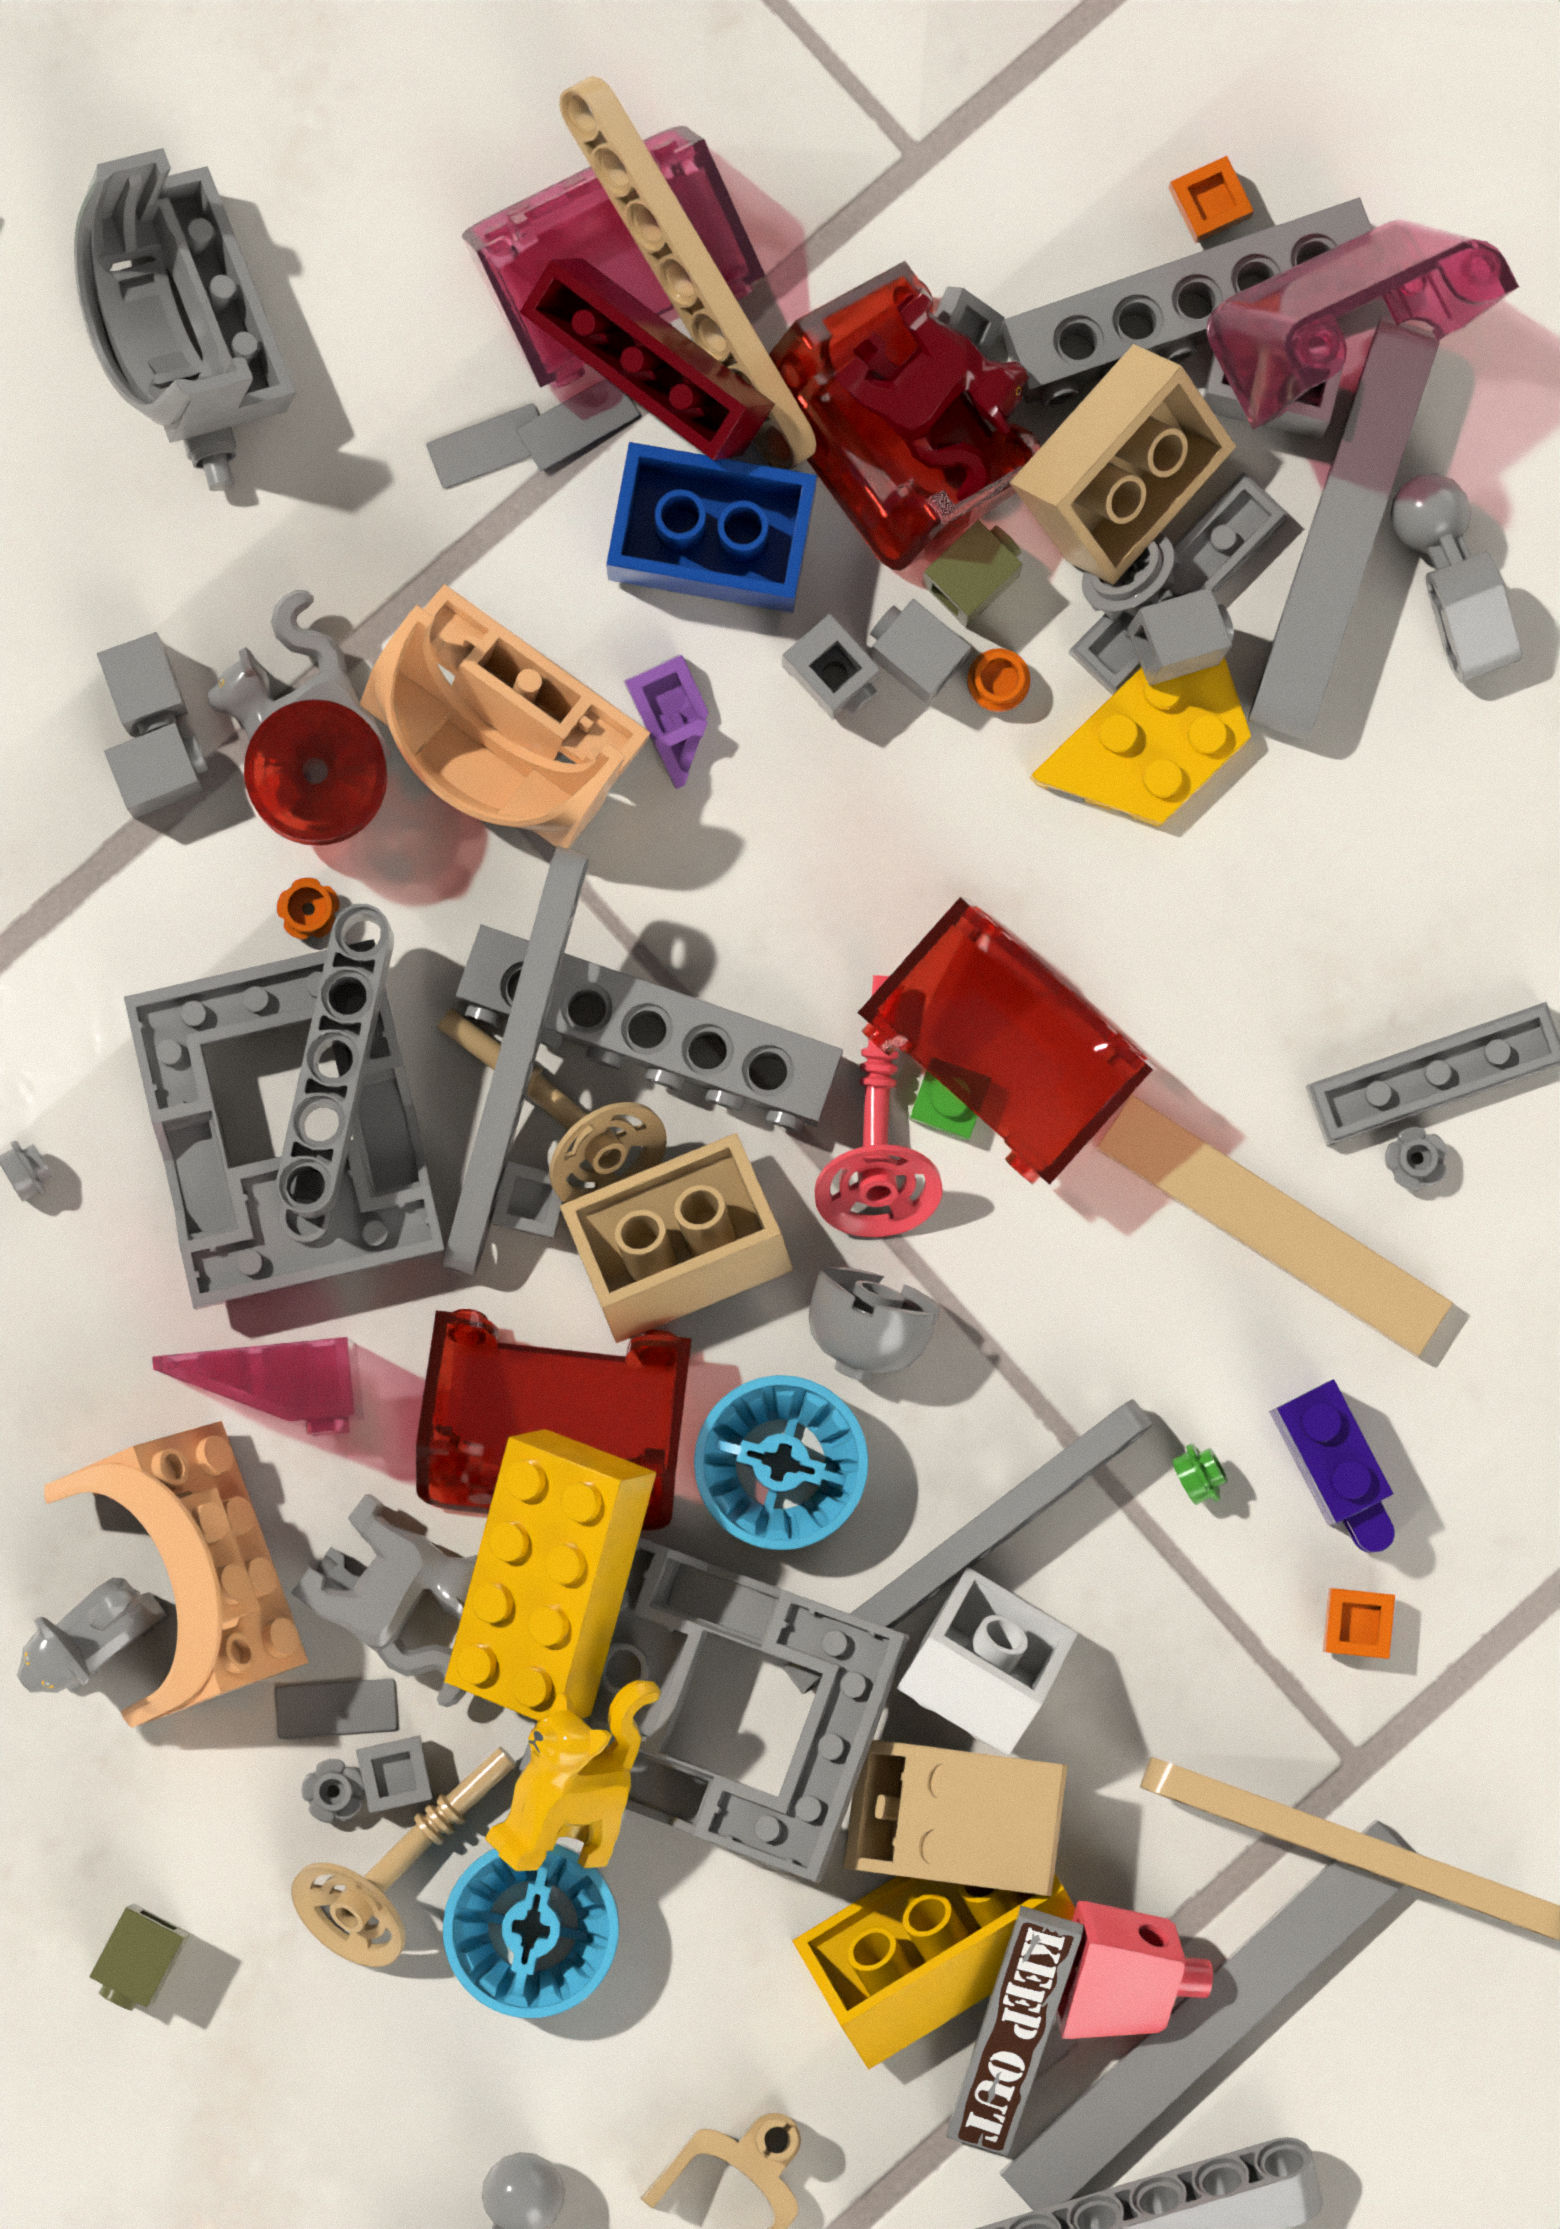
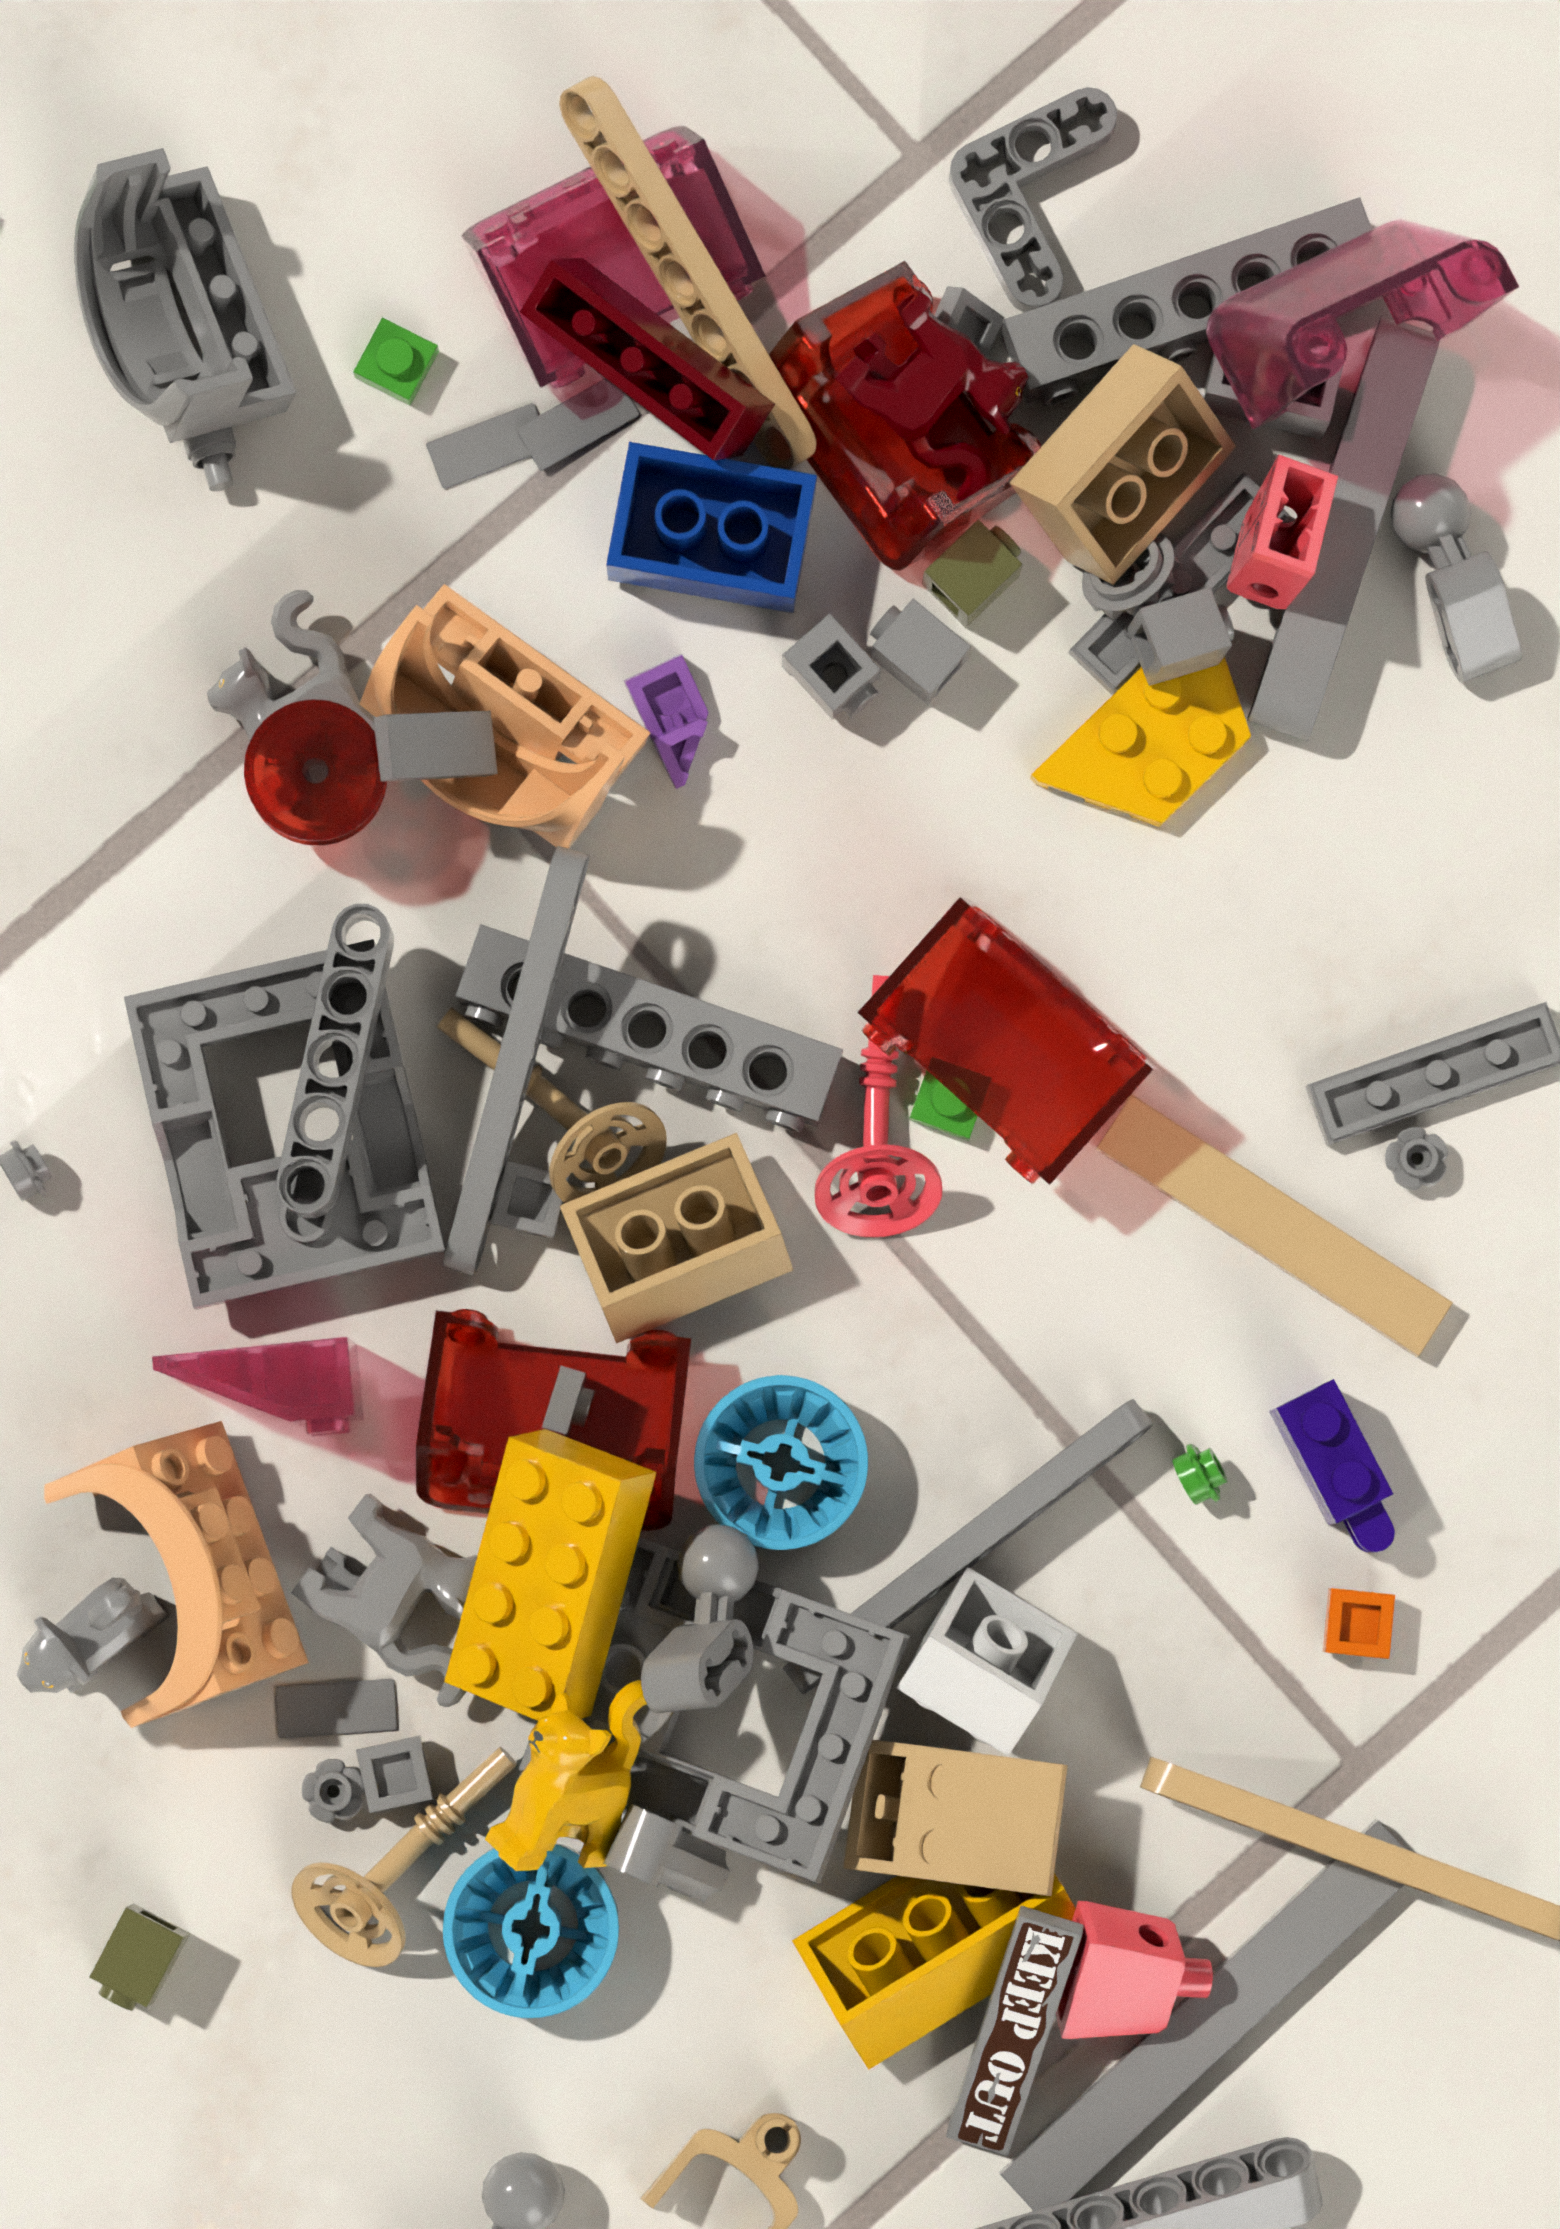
light grey brick [97,632,189,736] -> none
light grey brick [104,722,209,819] -> none
orange plate [277,877,340,940] -> none
light grey cylinder [808,1266,940,1381] -> none
orange plate [967,648,1030,712] -> none
orange plate [1169,156,1254,243] -> none
none -> bright green plate [353,317,439,406]
none -> light grey tile [373,710,498,782]
none -> light grey plate [542,1366,595,1437]
none -> light grey piece [603,1803,730,1902]
none -> light grey beam [641,1524,759,1713]
none -> light grey beam [949,87,1117,312]
none -> coral torso [1226,455,1338,609]

